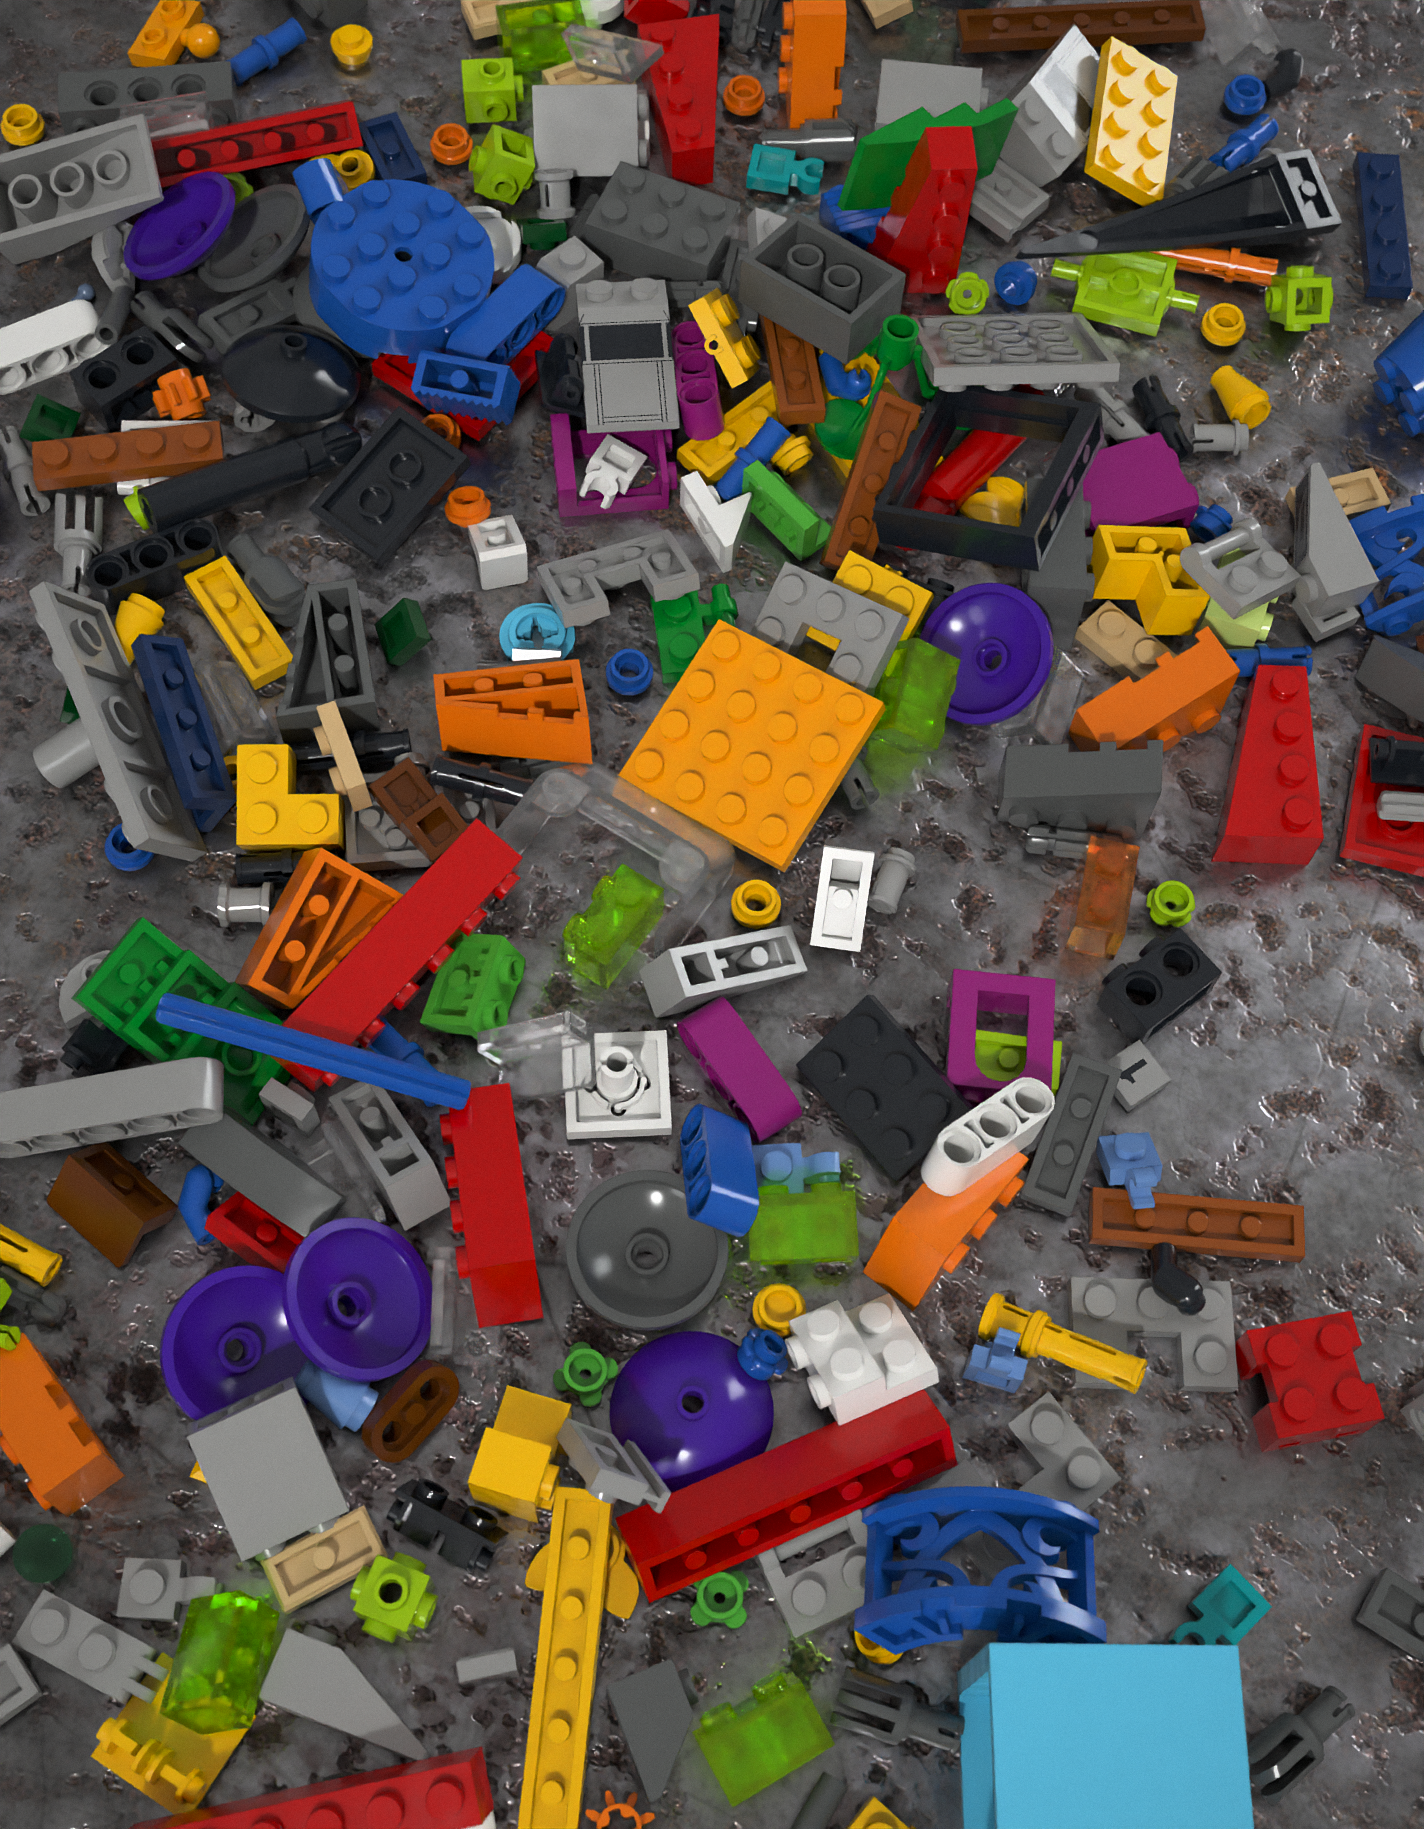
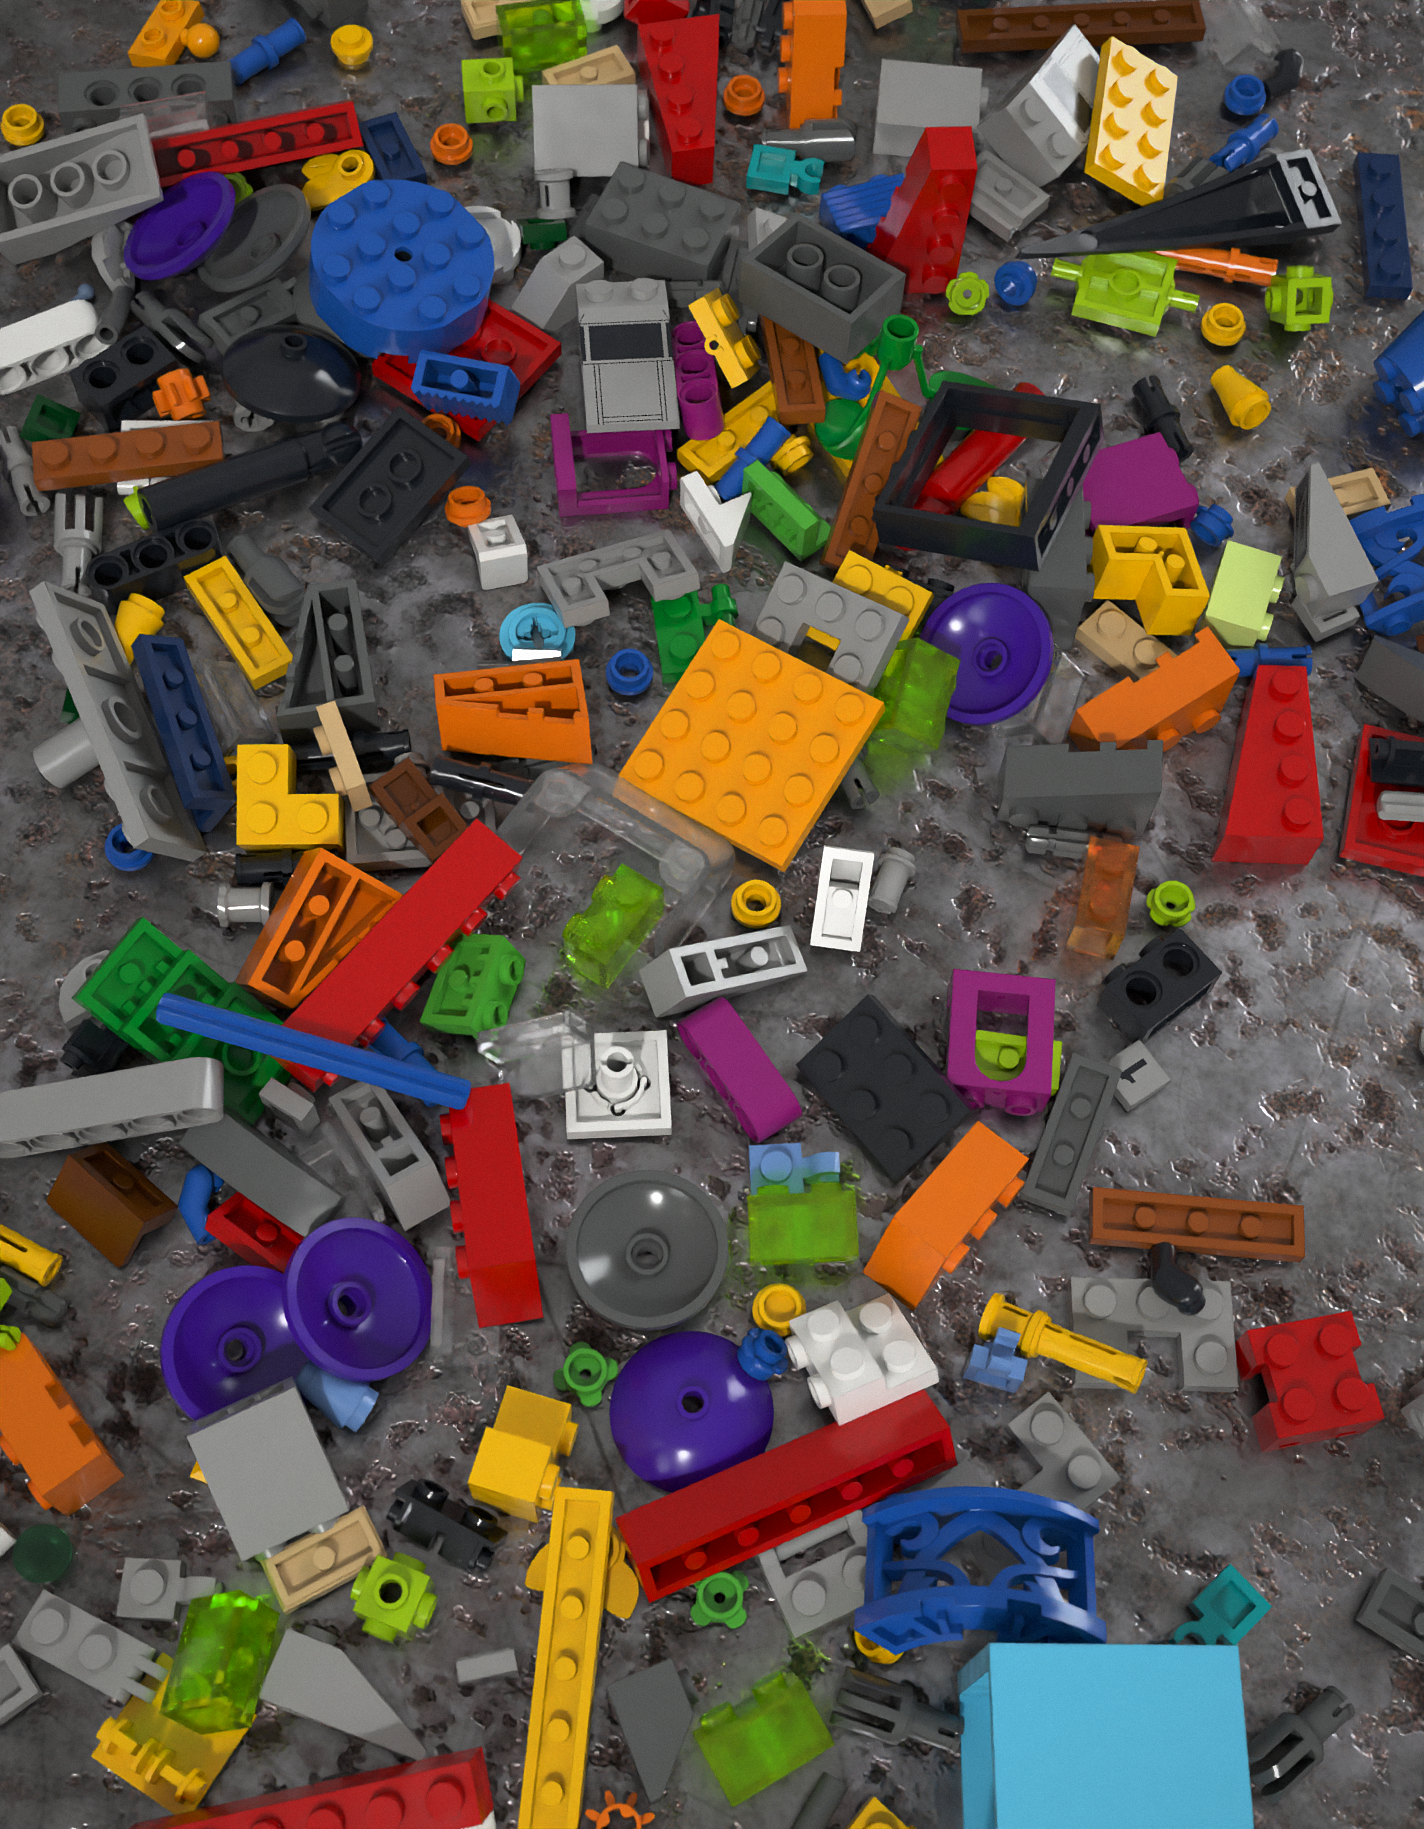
blue beam [292,158,349,225] -> none
reddish brown plate [362,1360,459,1463] -> none
dark green plate [374,597,431,666] -> none
blue beam [446,264,566,365] -> none
lime brick [469,124,535,205] -> none
black hinge [534,333,585,418] -> none
light grey plate [556,1418,671,1513] -> none
clear panel [561,24,664,84] -> none
white plate [579,434,648,509] -> none
blue beam [680,1103,759,1237] -> none
green slope [837,98,1019,211] -> none
light grey plate [908,312,1120,392] -> none
white beam [921,1077,1055,1196] -> none
light grey pin [1073,386,1150,444] -> none
medium blue plate [1096,1132,1162,1209] -> none
light grey plate [1180,518,1301,620] -> none
light grey pin [1189,419,1249,456] -> none

